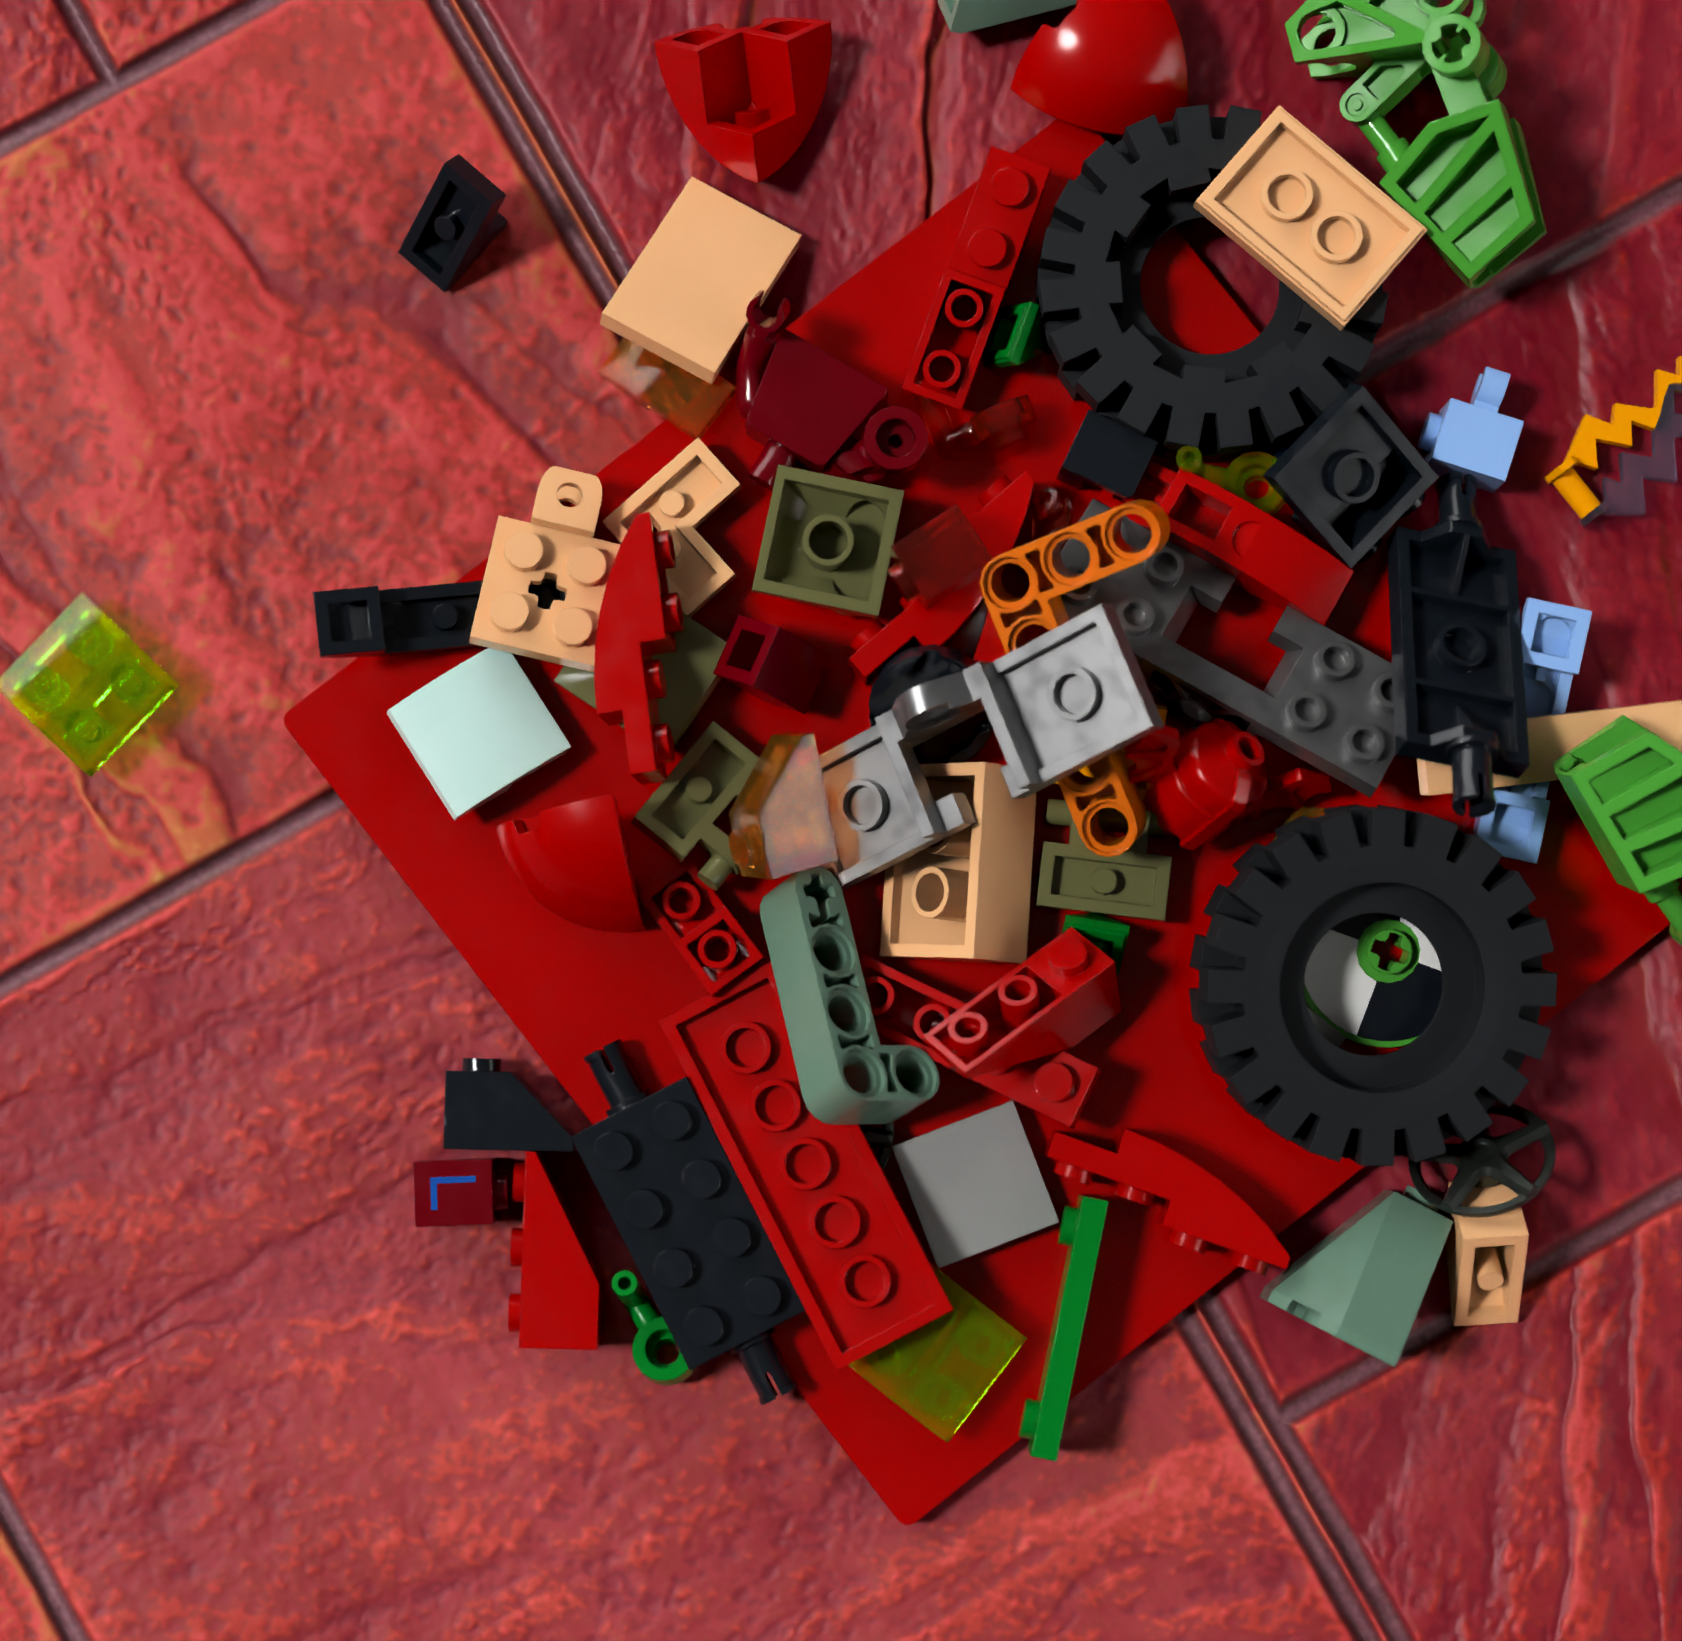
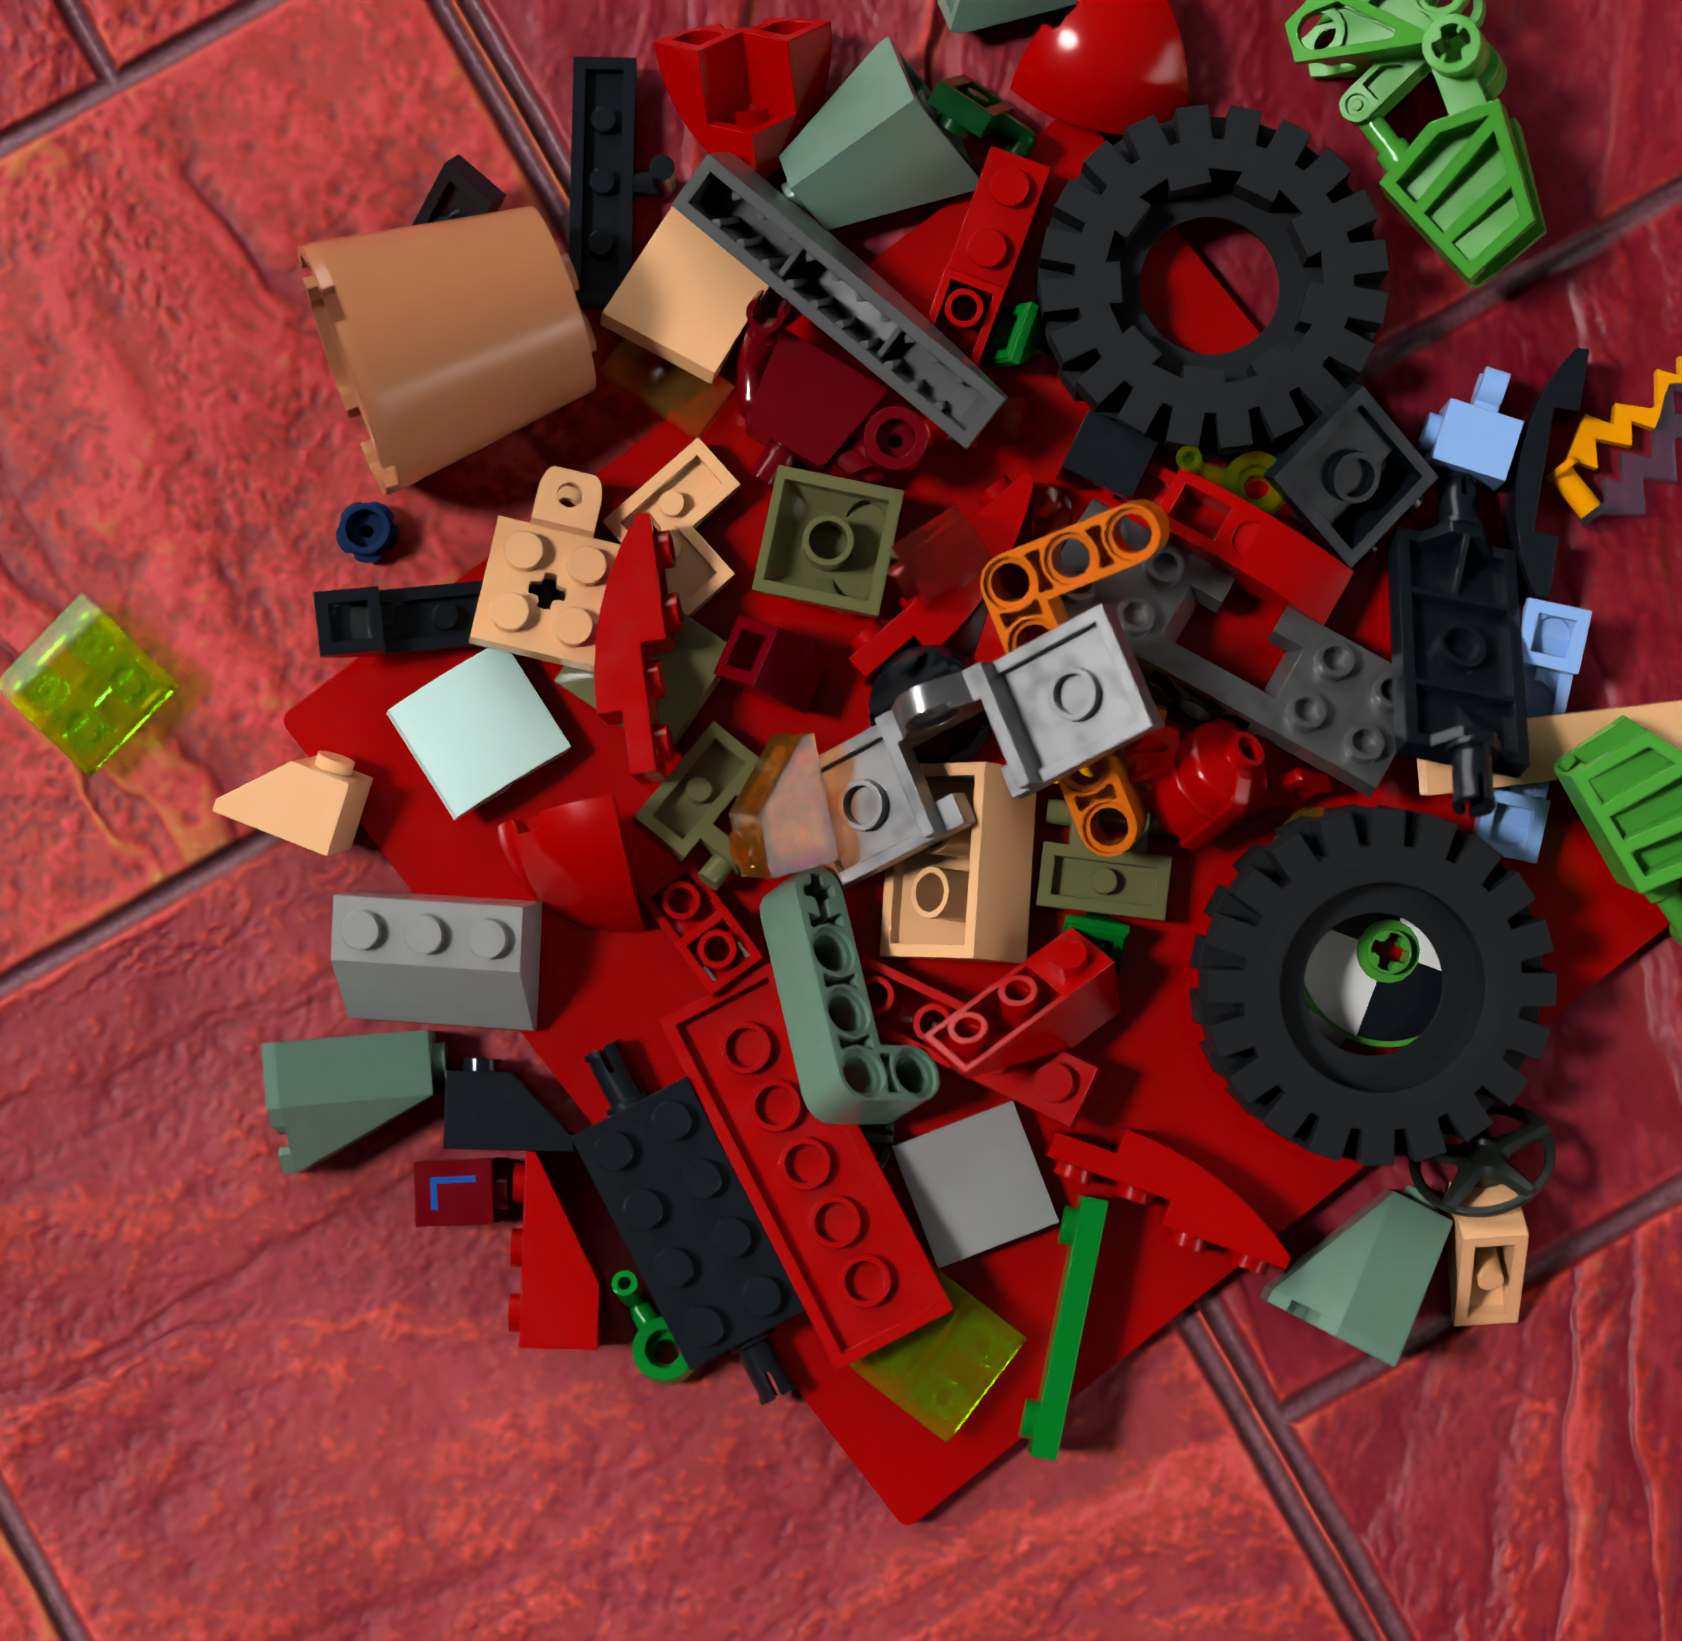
light nougat tile [1193,105,1428,331] -> none
none -> light nougat slope [212,751,373,856]
none -> sand green slope [261,1030,450,1174]
none -> nougat cone [297,206,597,496]
none -> light grey slope [331,890,543,1031]
none -> dark blue plate [336,501,399,563]
none -> black plate [569,57,678,310]
none -> dark grey slope [671,152,1008,449]
none -> sand green slope [779,36,980,230]
none -> dark green plate [926,74,1037,159]
none -> black slope [1503,347,1589,606]

